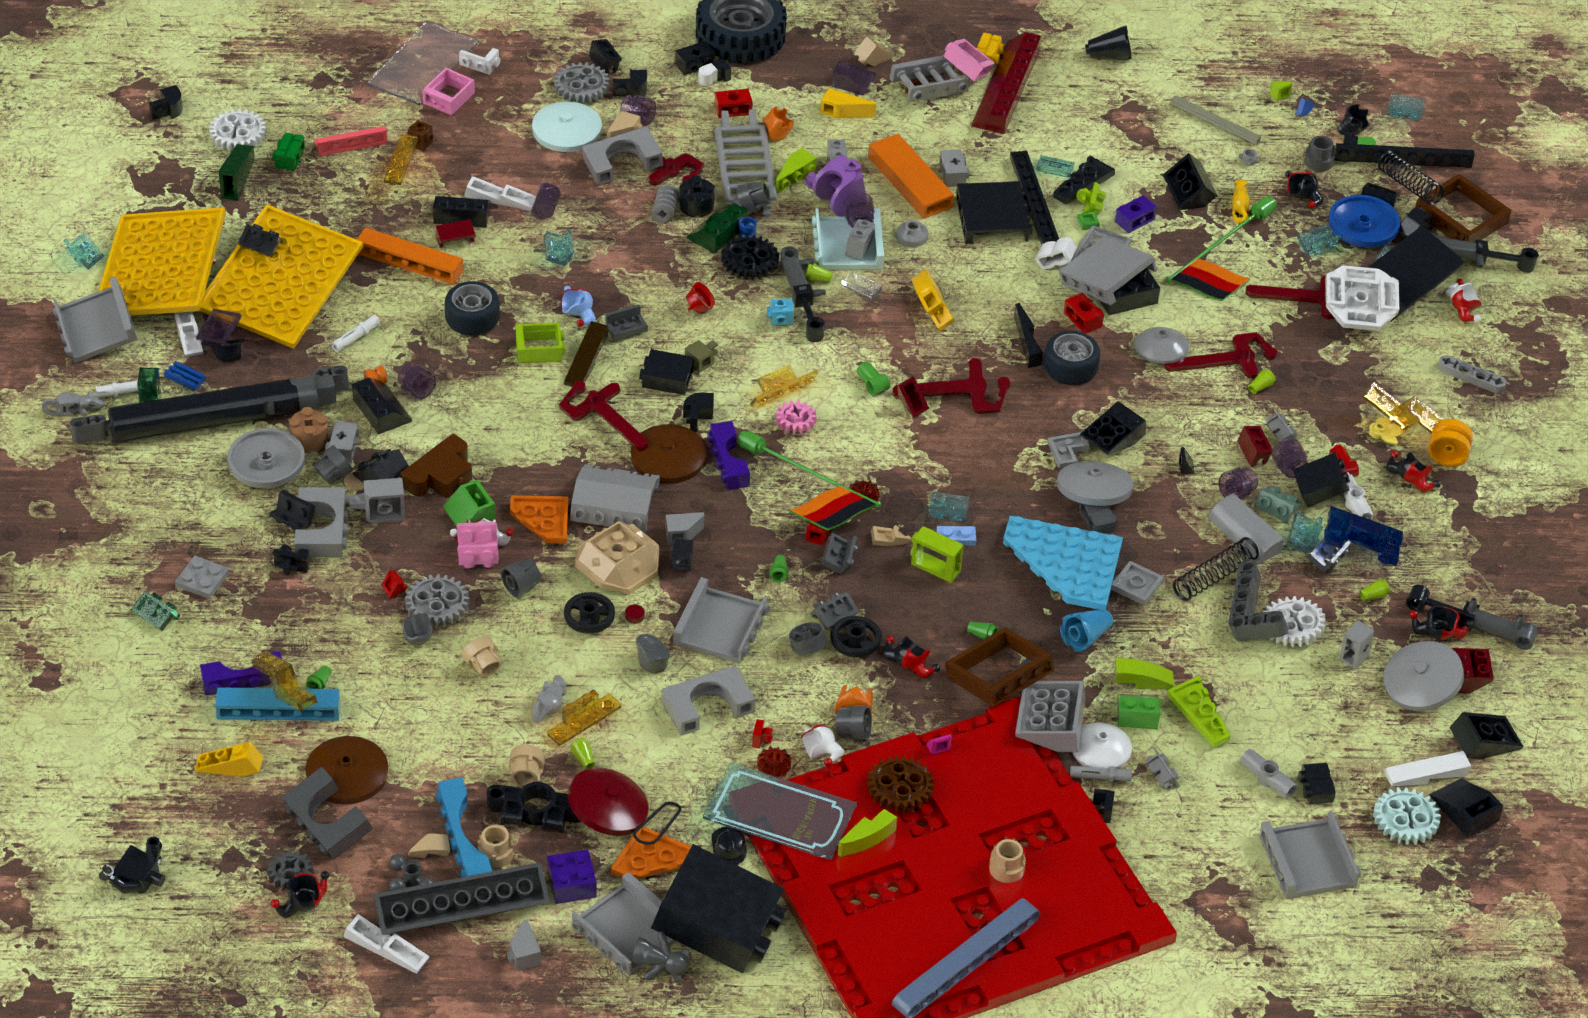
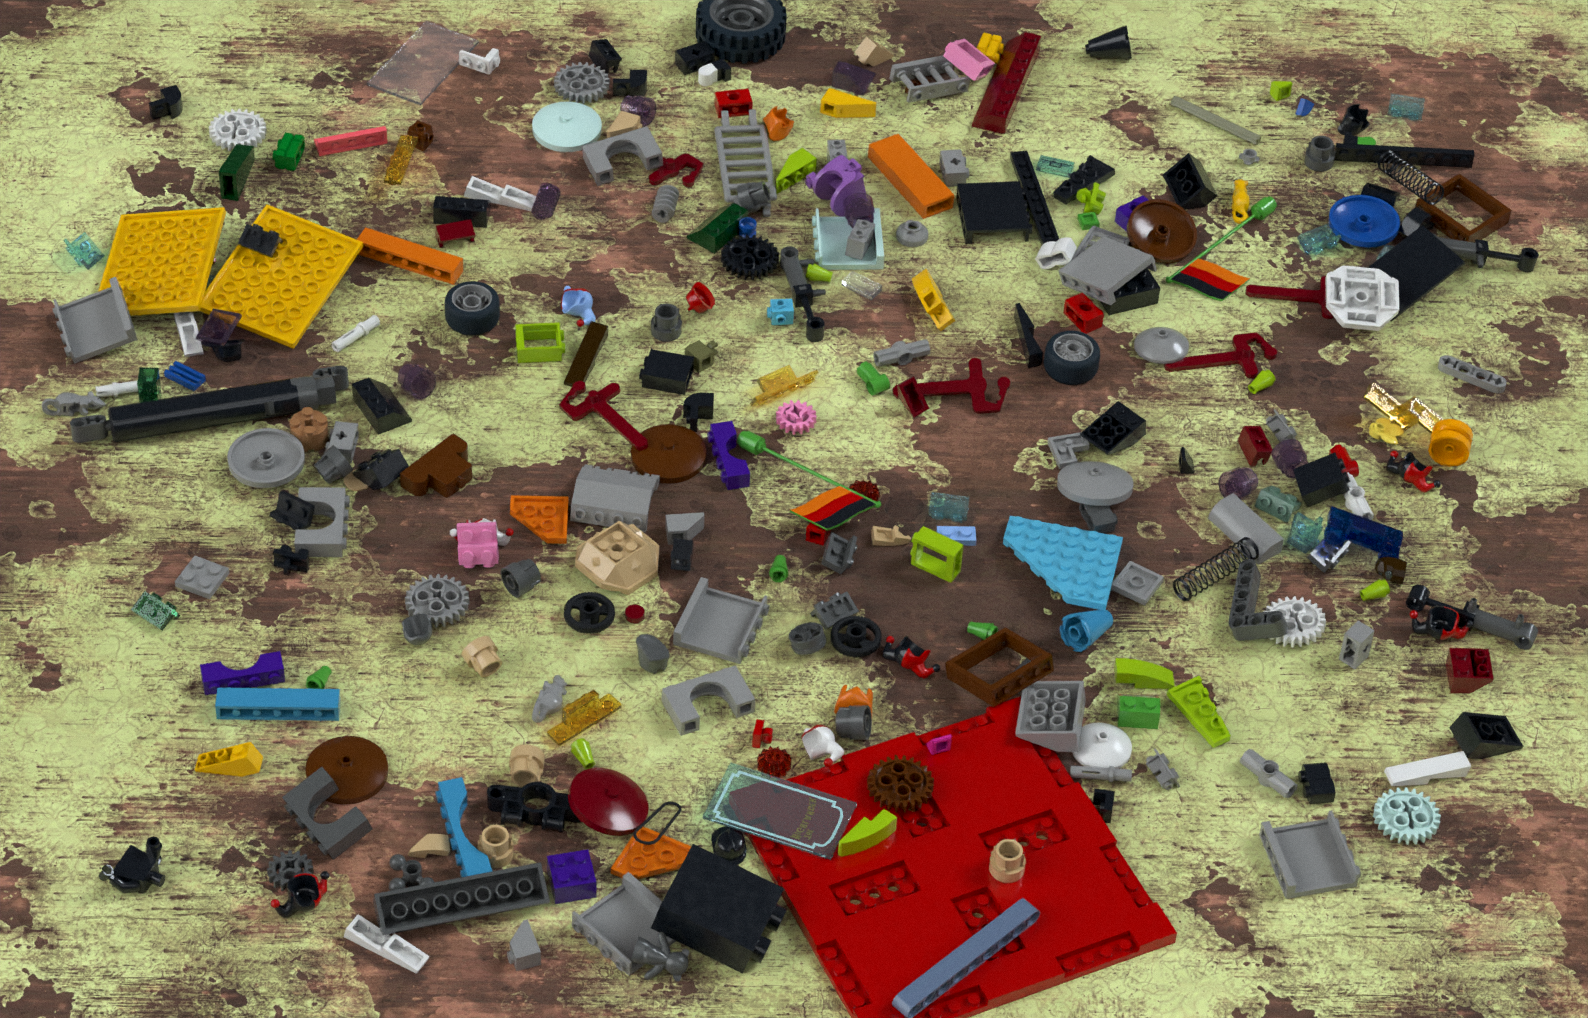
clear yellow bracket [251,652,318,711] -> none
light grey hinge [350,478,405,524] -> none
orange wheel [363,365,388,384] -> none
red tile [381,570,408,598] -> none
bright pink window [422,68,475,116] -> none
bright green slope [443,479,495,527] -> none
clear light blue bracket [544,229,574,266] -> none
dark grey bracket [605,304,648,341] -> none
black brick [679,175,715,217] -> none
black piece [1285,170,1324,208] -> none
light grey dish [1383,641,1464,711] -> none
black slope [1429,778,1503,837] -> none
piece [1445,279,1482,322] -> none
none -> dark grey piece [651,303,682,342]
none -> light grey piece [873,339,930,367]
none -> reddish brown dish [1127,199,1197,264]
none -> dark brown rock [1375,557,1407,584]

